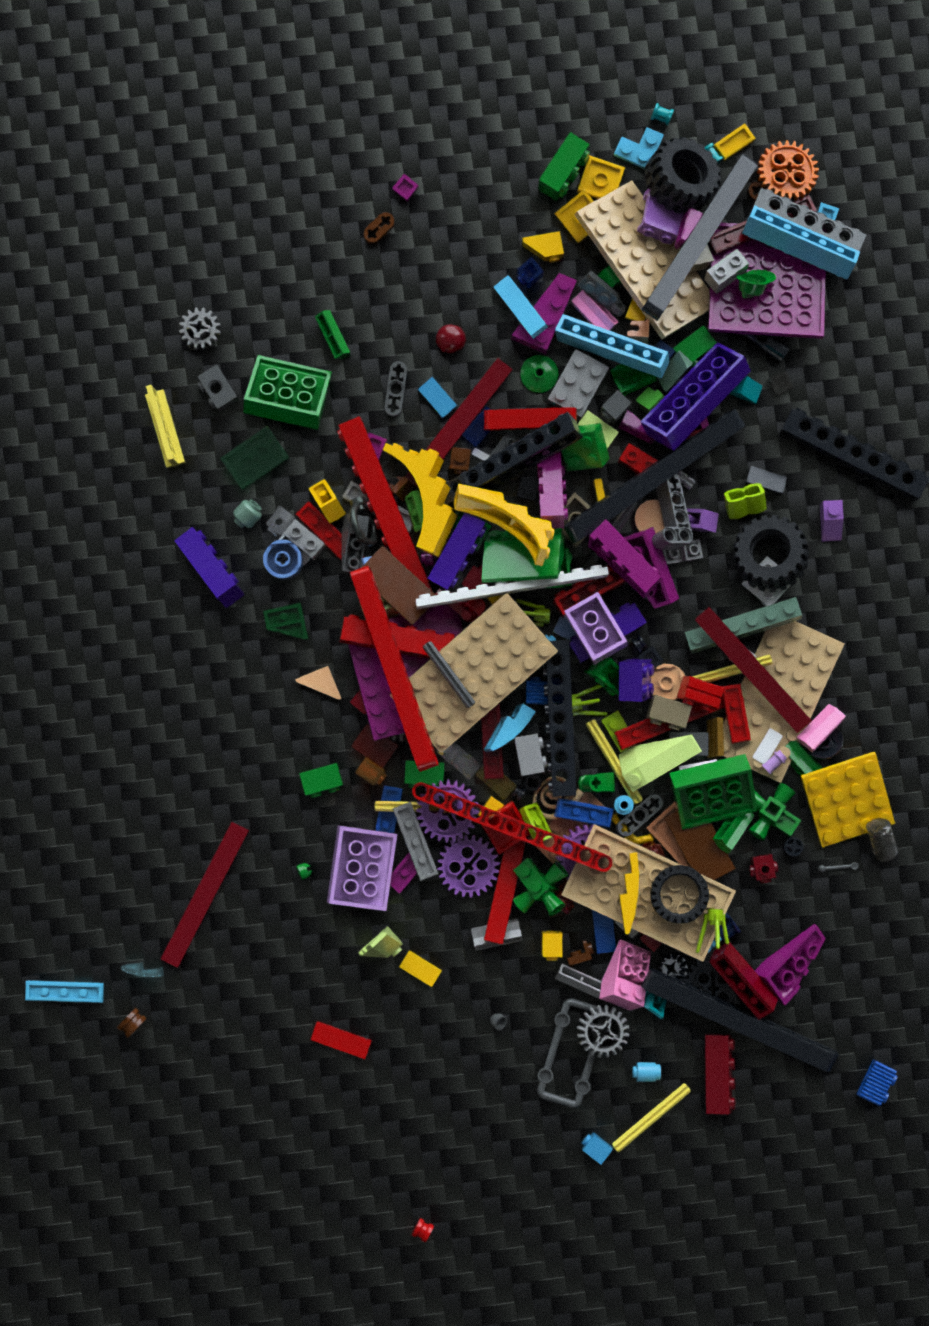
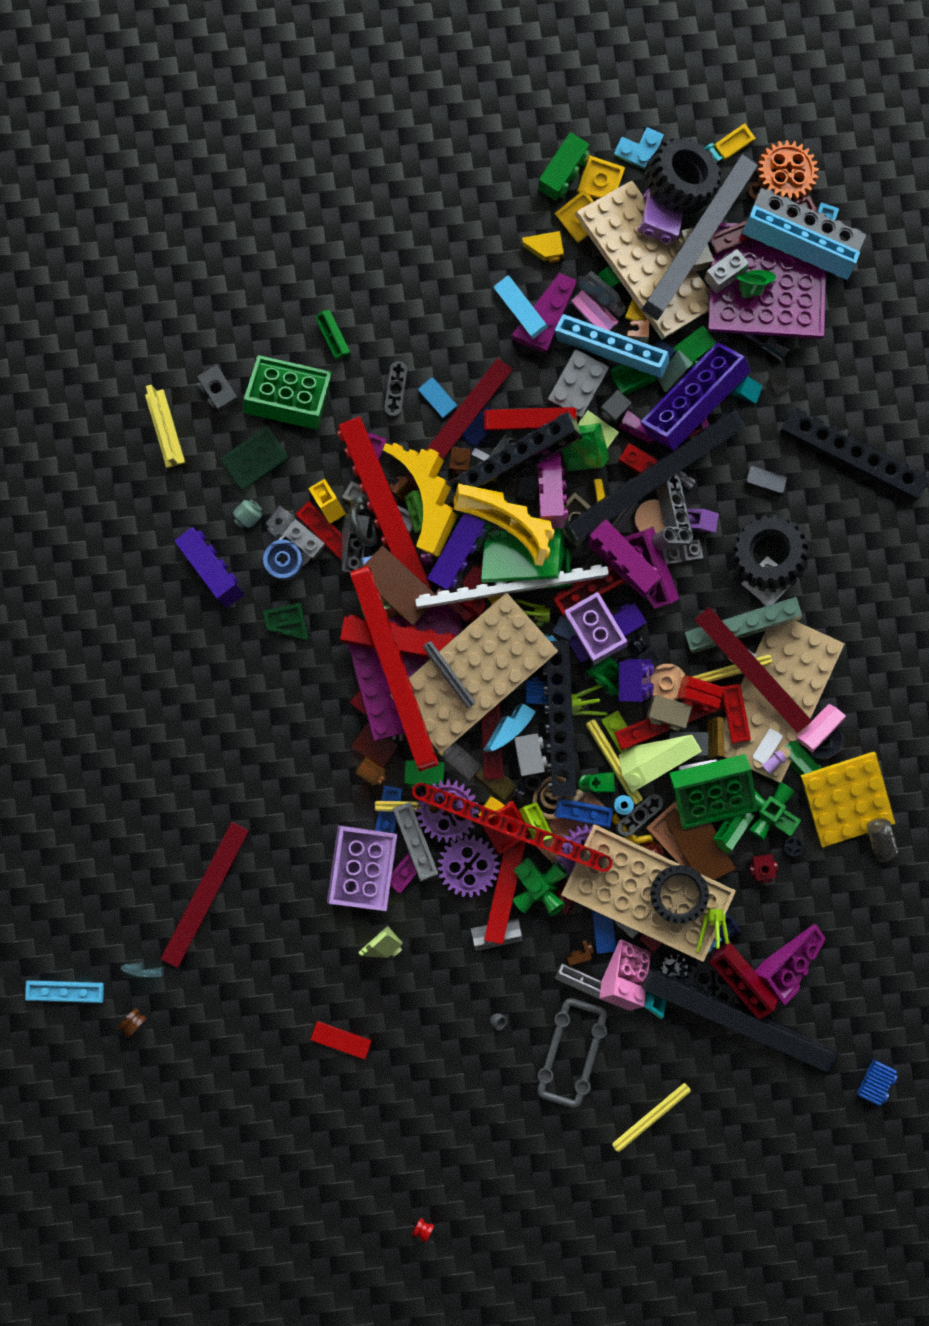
light grey gear [179,307,221,350] -> none
light nougat tile [295,666,342,700] -> none
green hinge [296,863,312,880] -> none
green brick [299,763,344,798] -> none
reddish brown beam [364,212,395,244] -> none
magenta plate [392,174,419,202] -> none
yellow tile [399,950,442,987] -> none
dark red hair [436,324,466,353] -> none
clear blue brick [516,257,544,288] -> none
green dish [520,355,558,393] -> none
yellow brick [542,931,562,961] -> none
light grey gear [577,1005,629,1058] -> none
dark azure brick [581,1132,613,1165] -> none
yellow slope [619,852,639,934] -> none
medium azure brick [632,1062,661,1082] -> none
bright green brick [635,387,665,414] -> none
teal bush [651,103,674,126] -> none
magenta slope [674,208,703,249] -> none
dark red brick [705,1033,736,1114] -> none
lime brick [724,483,767,519] -> none
dark grey hinge [818,862,859,872] -> none
medium lavender slope [820,500,843,542] -> none

